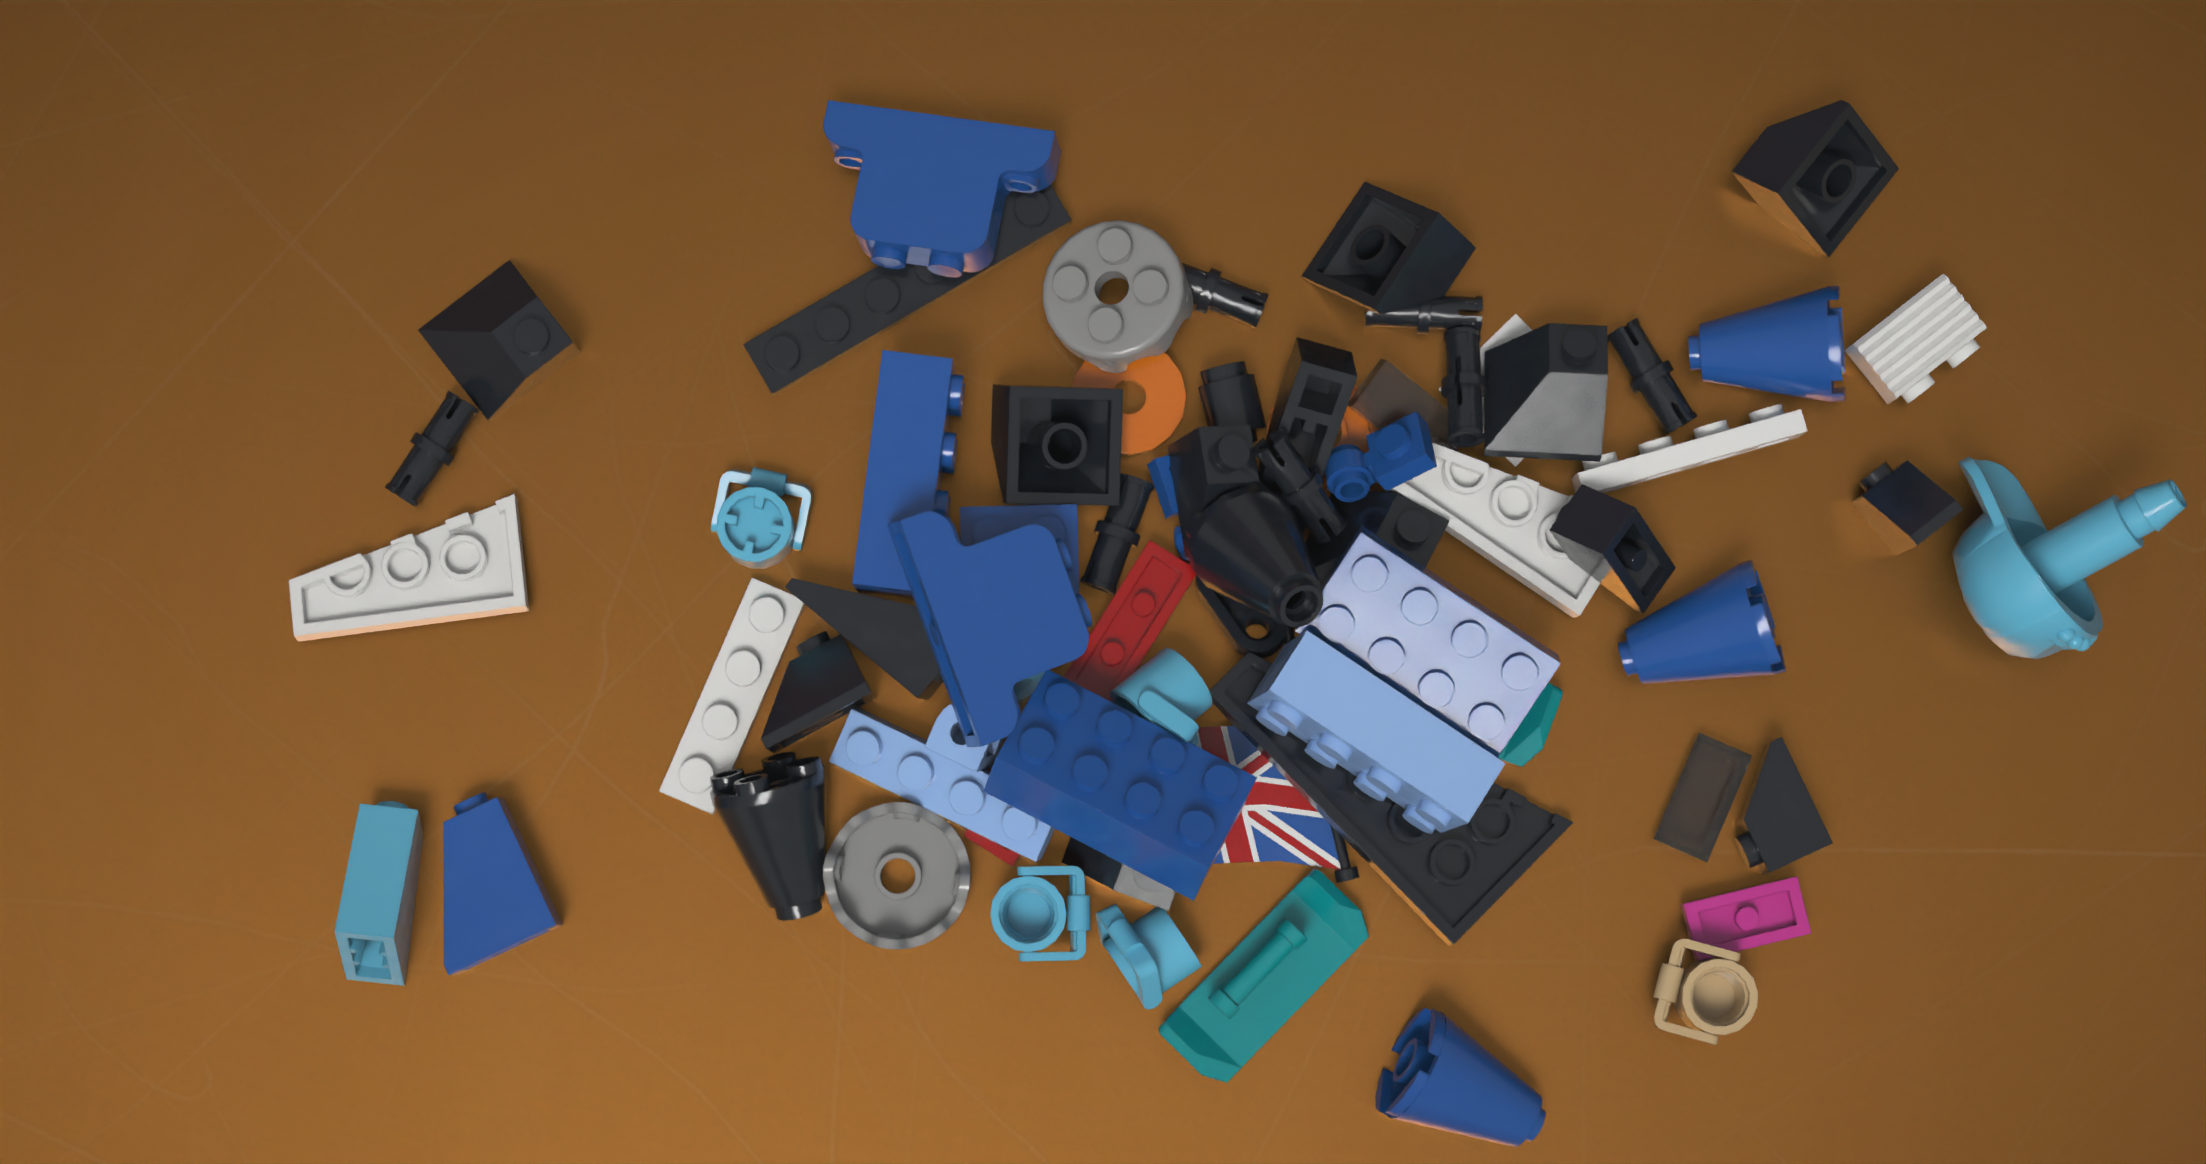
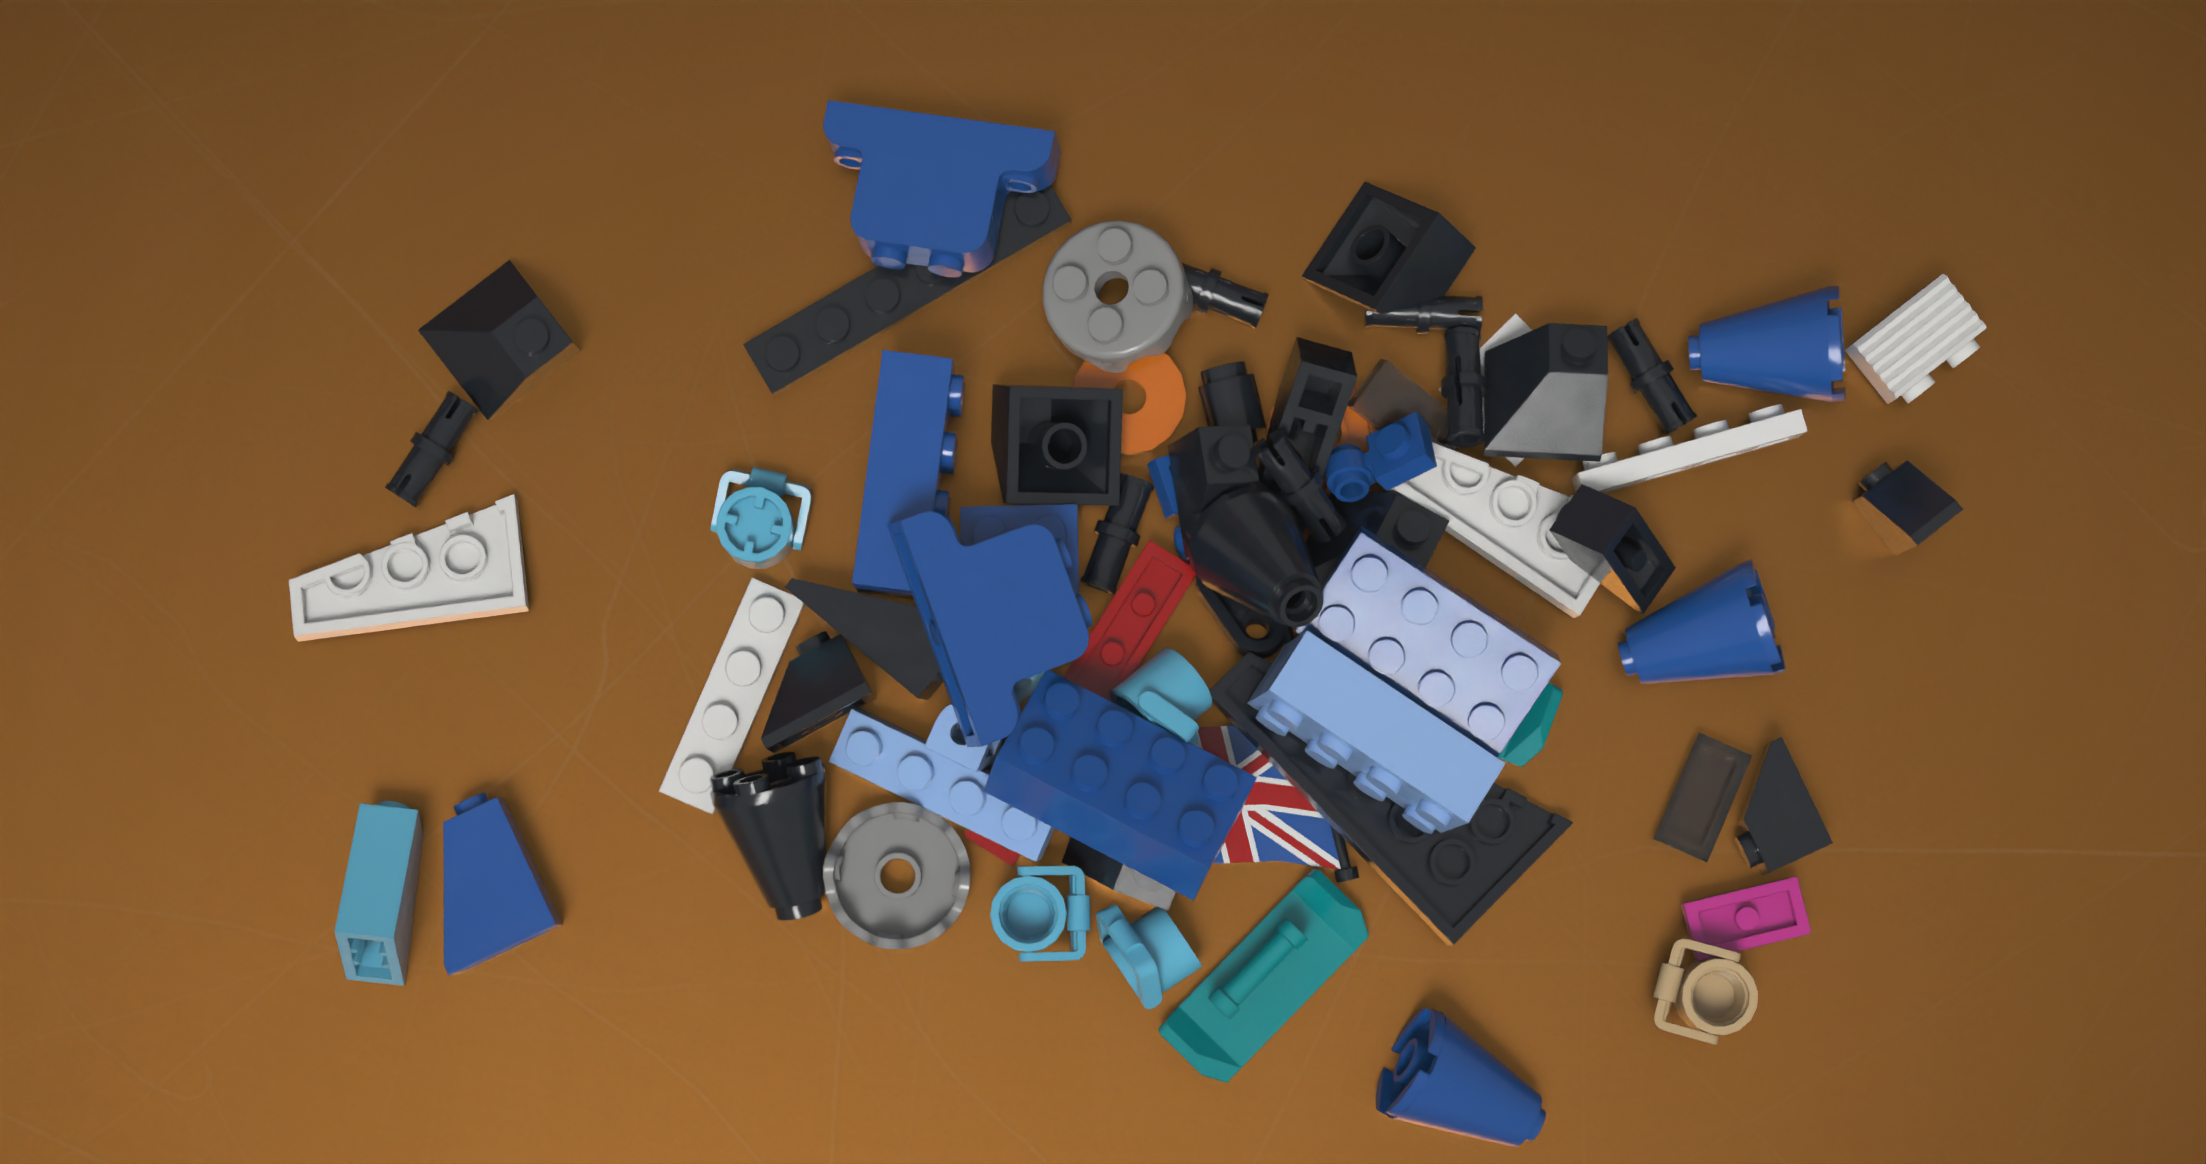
black slope [1731,100,1899,257] -> none
medium azure piece [1952,456,2187,659] -> none

